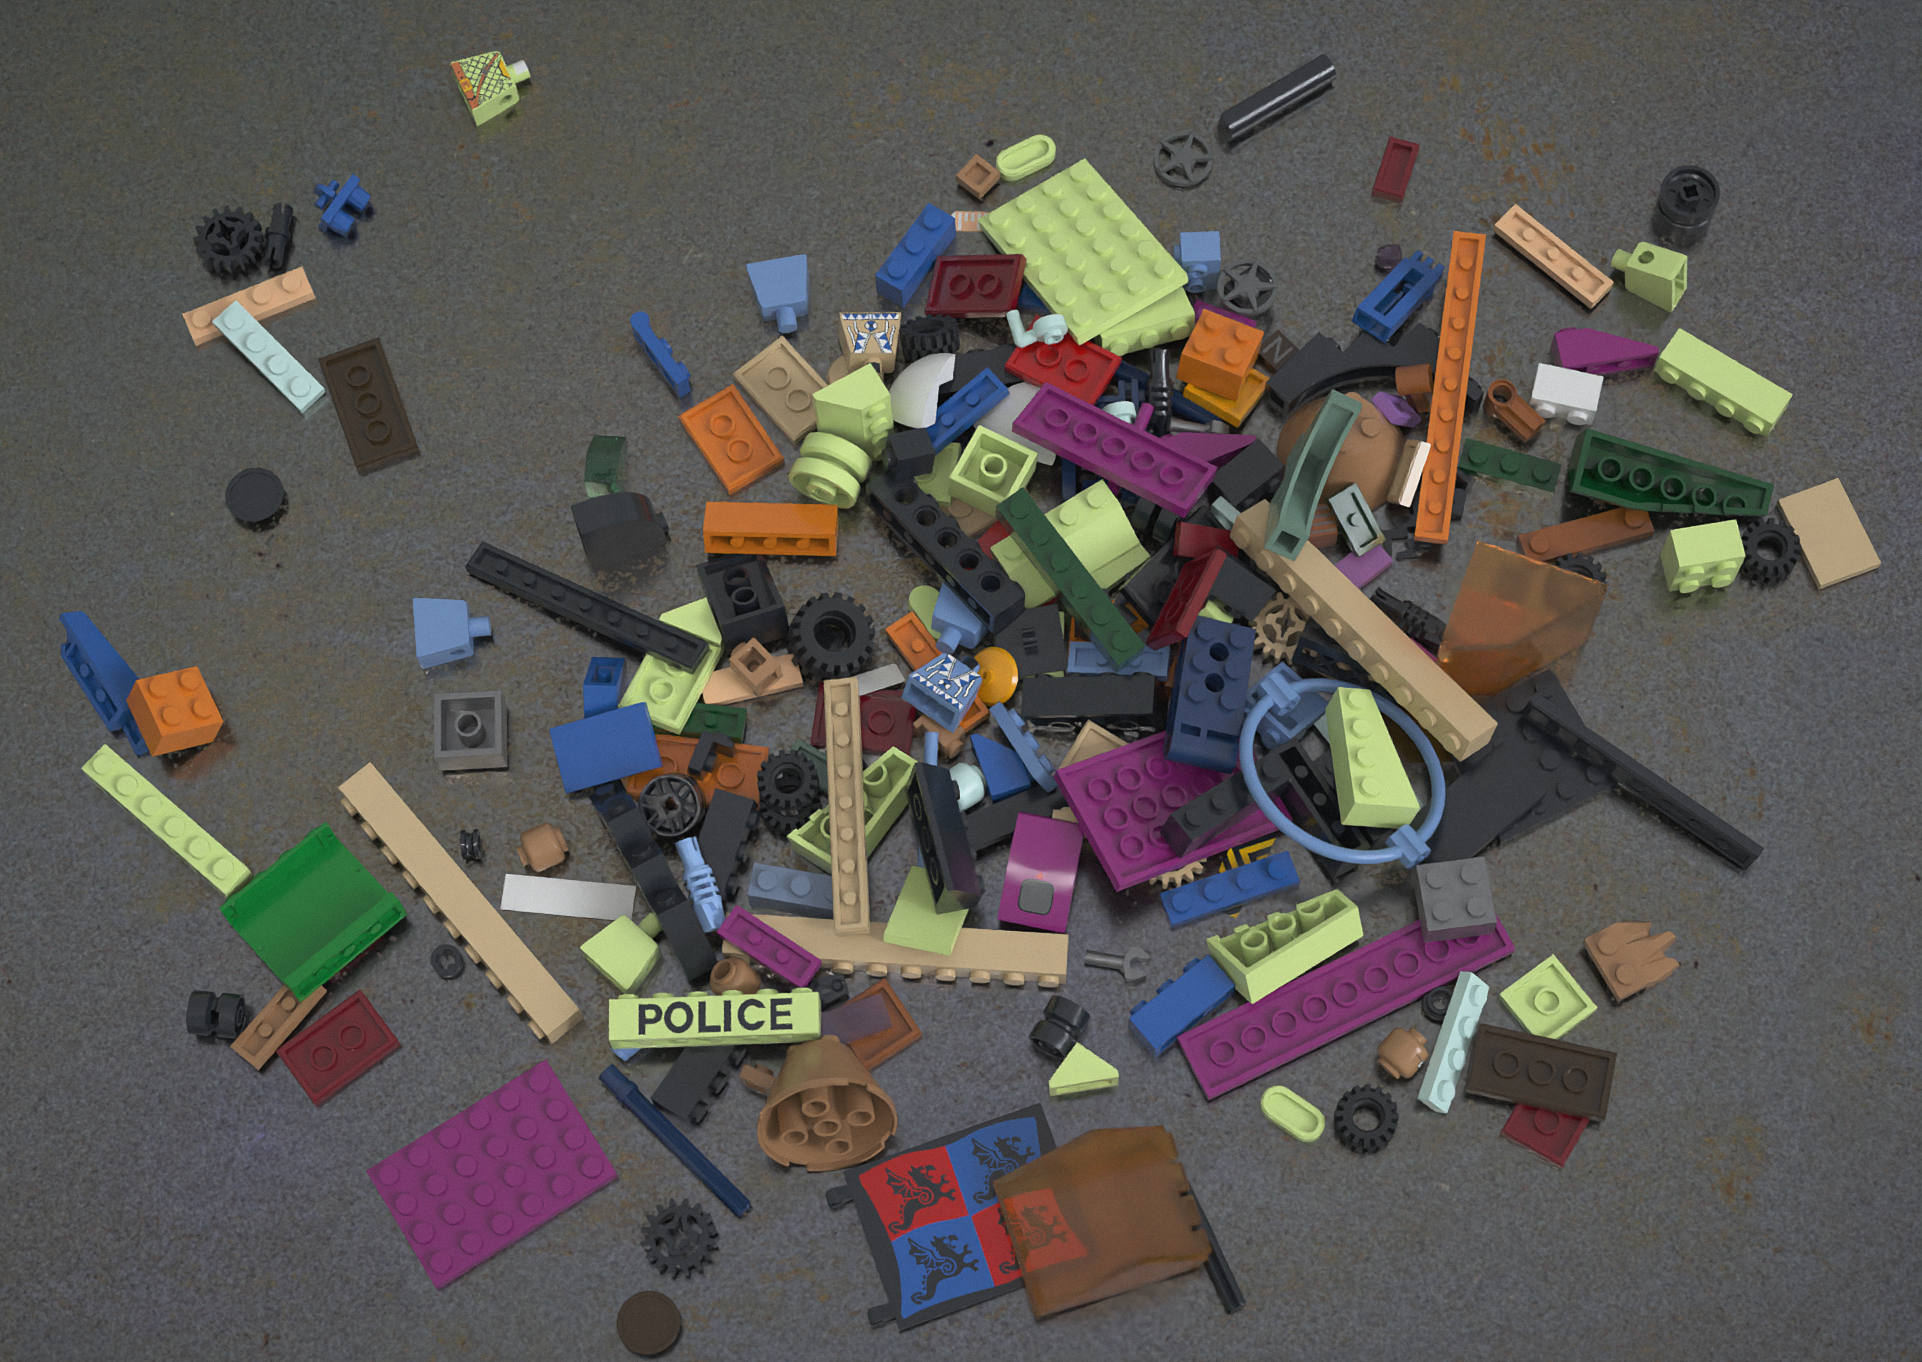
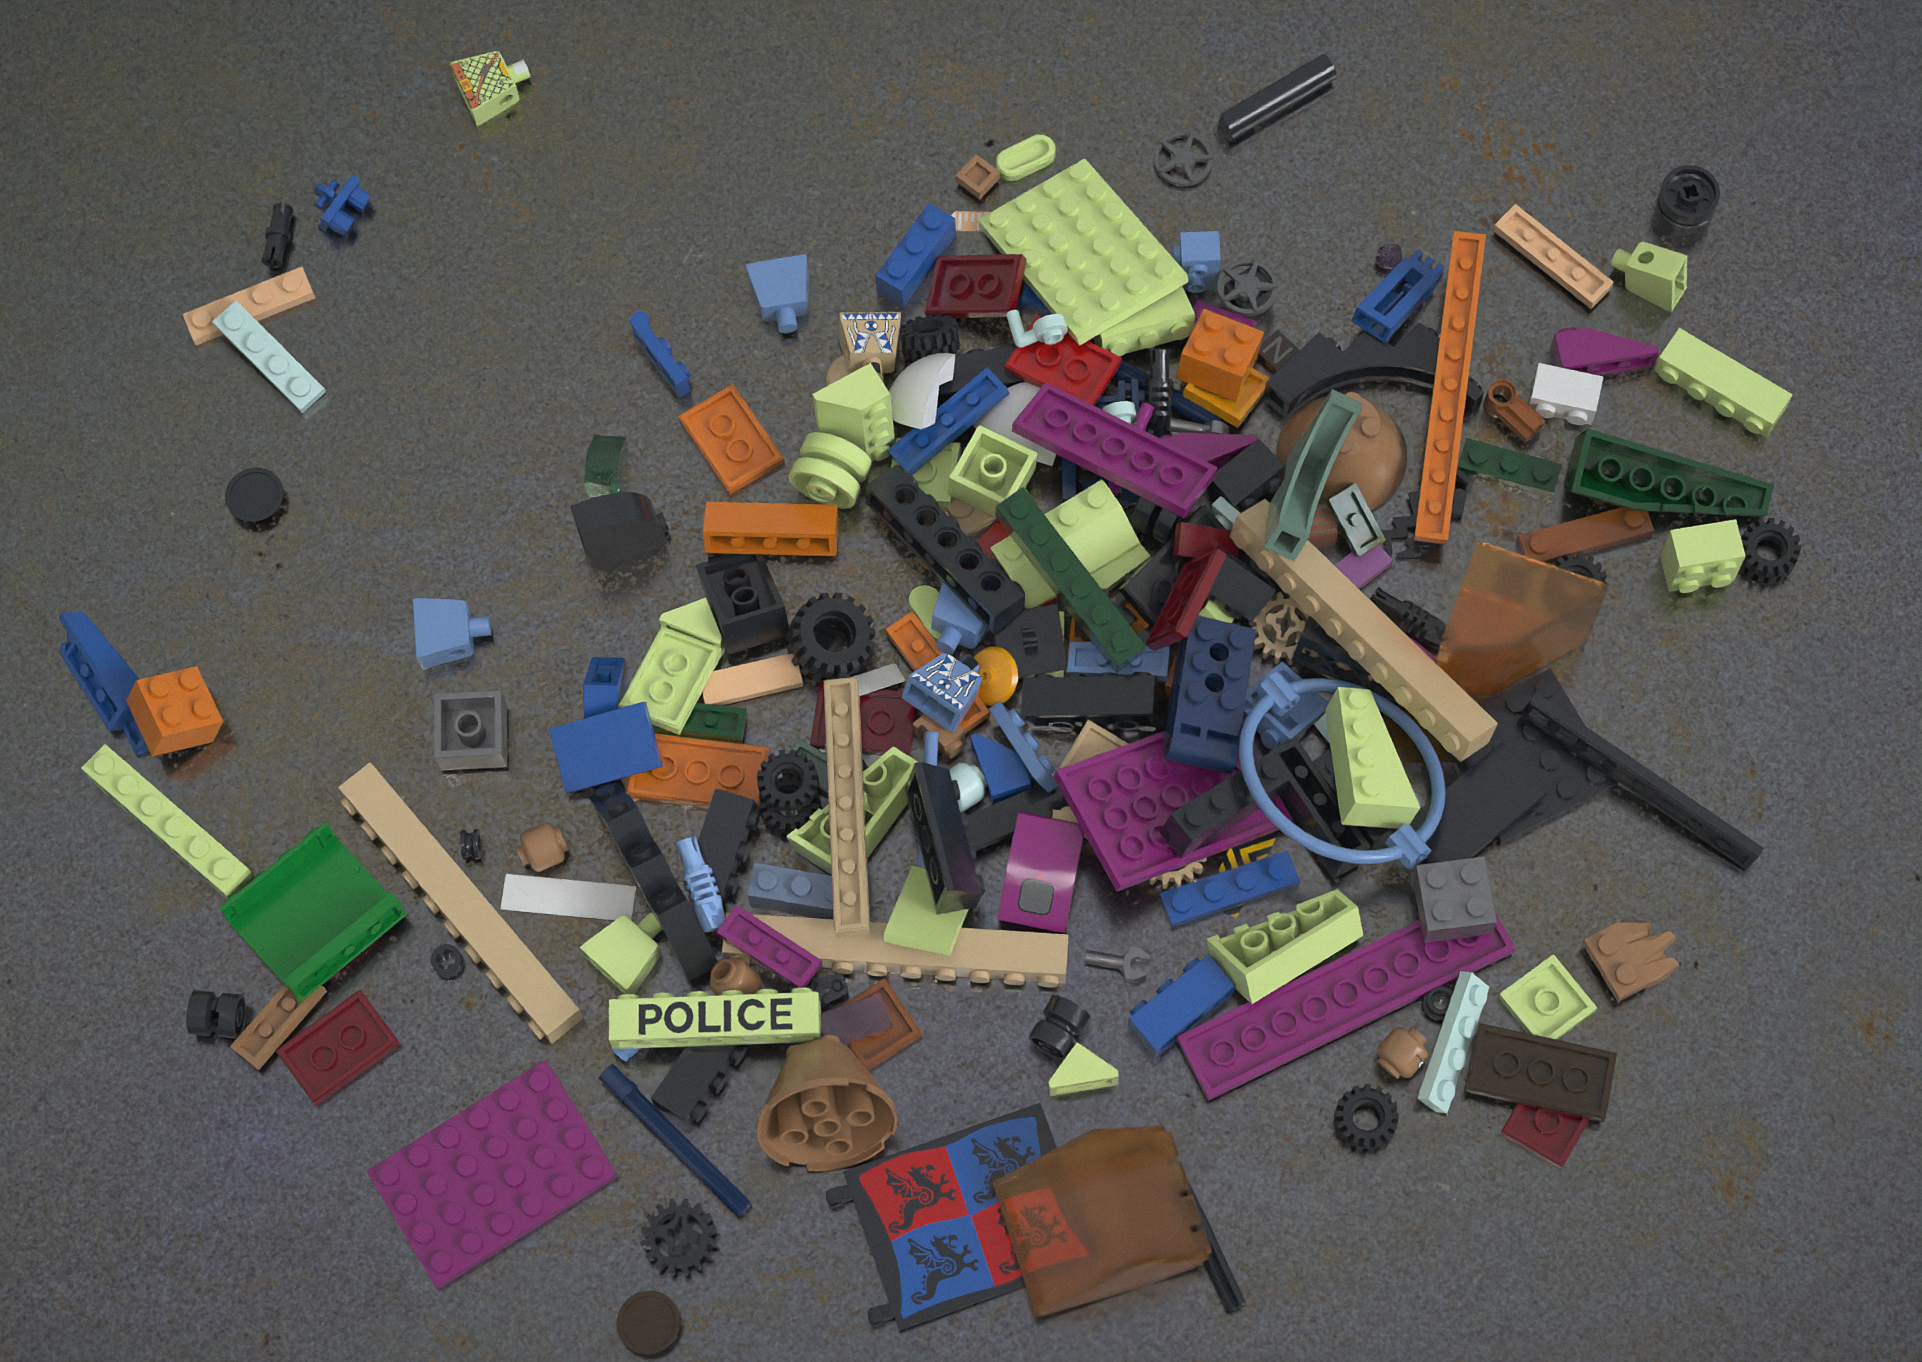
black gear [193,205,265,274] -> none
dark brown tile [318,337,420,473] -> none
black tile [465,541,709,675] -> none
black wheel [638,773,706,837] -> none
black bracket [688,731,736,782] -> none
medium nougat brick [729,637,783,698] -> none
tan tile [732,336,828,445] -> none
medium nougat plate [739,1064,776,1096] -> none
black brick [882,427,936,480] -> none
yellowish green tile [1260,1086,1325,1142] -> none
dark red tile [1371,136,1420,204] -> none
medium lavender tile [1371,392,1421,428] -> none
tan tile [1386,439,1431,507] -> none
dark orange piece [1395,363,1434,413] -> none
tan tile [1776,478,1881,590] -> none

